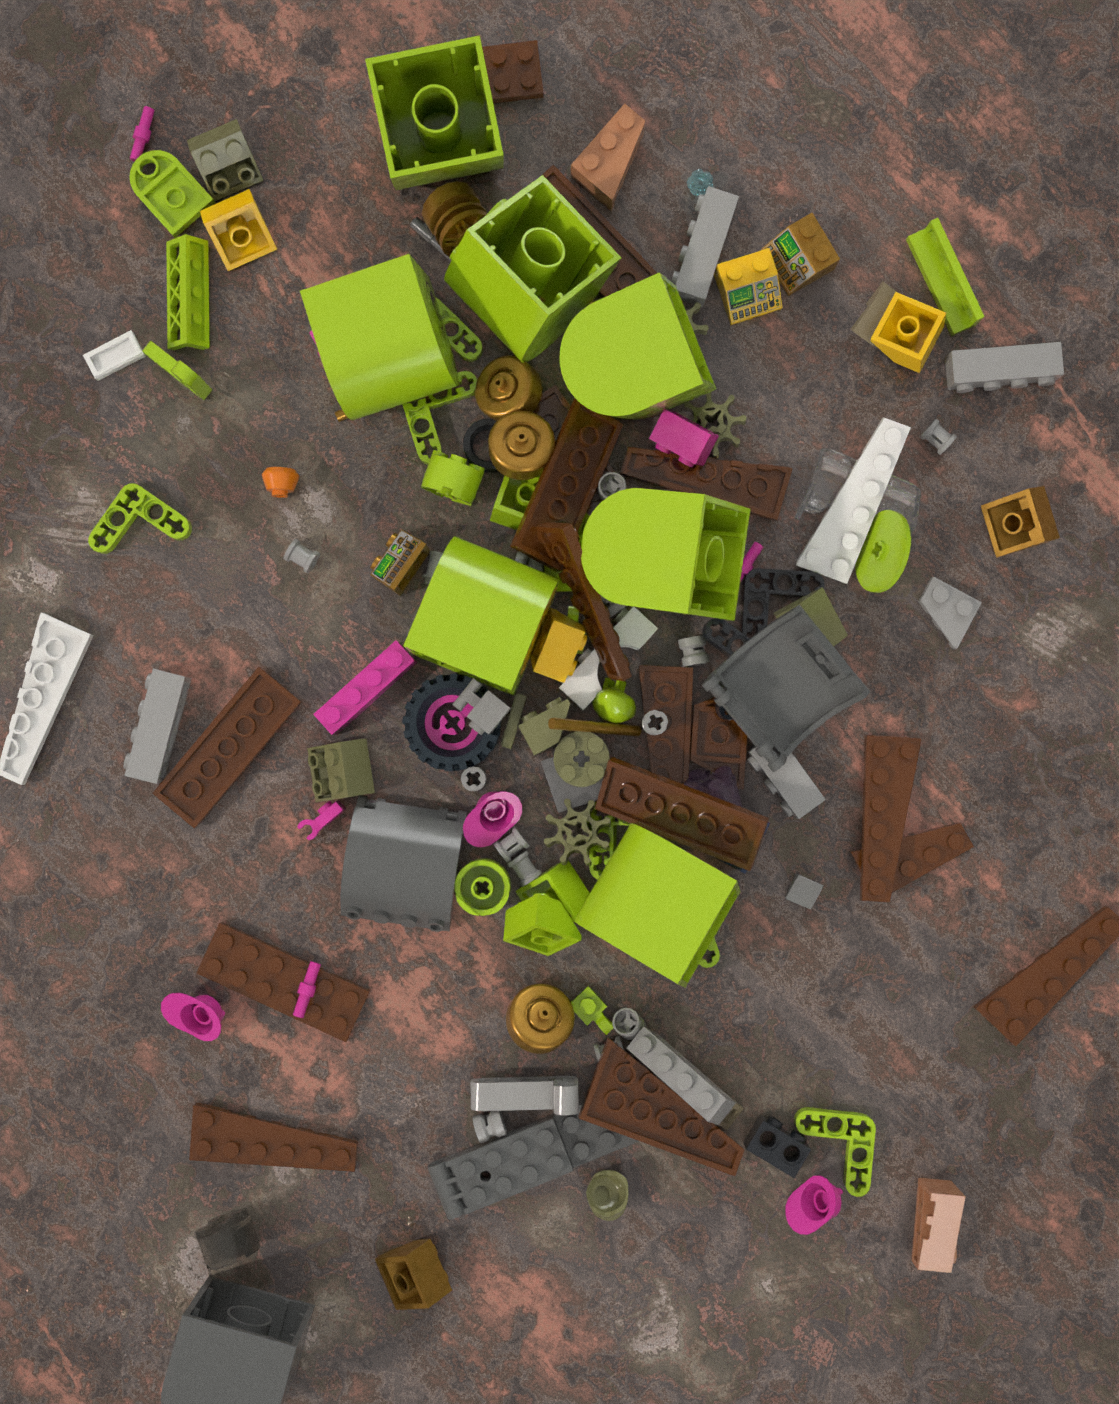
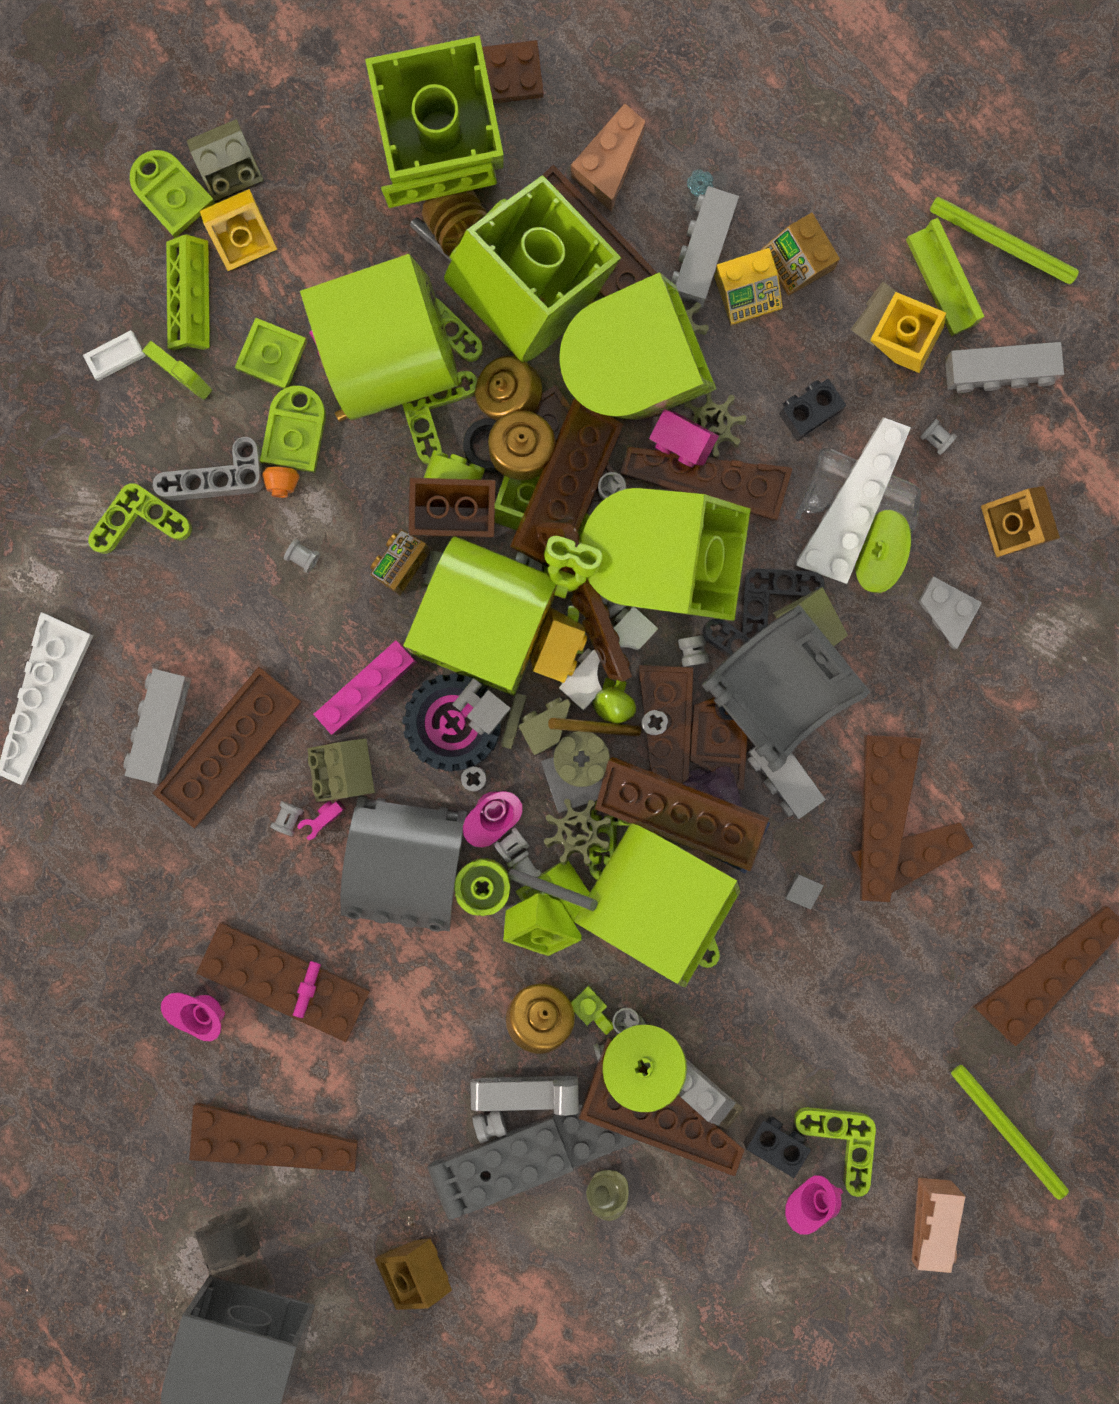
dark pink bar [130,106,155,162] -> none
dark pink bar [740,542,764,582] -> none
none -> light grey beam [153,437,264,501]
none -> lime plate [235,318,307,389]
none -> lime plate [260,386,326,473]
none -> light grey bush [270,801,304,836]
none -> lime slope [381,162,497,208]
none -> reddish brown slope [408,478,495,537]
none -> dark grey bar [508,869,598,911]
none -> lime piece [544,536,603,598]
none -> lime piece [603,1025,687,1112]
none -> black brick [779,378,847,441]
none -> lime axle [930,197,1079,284]
none -> lime axle [951,1065,1069,1200]

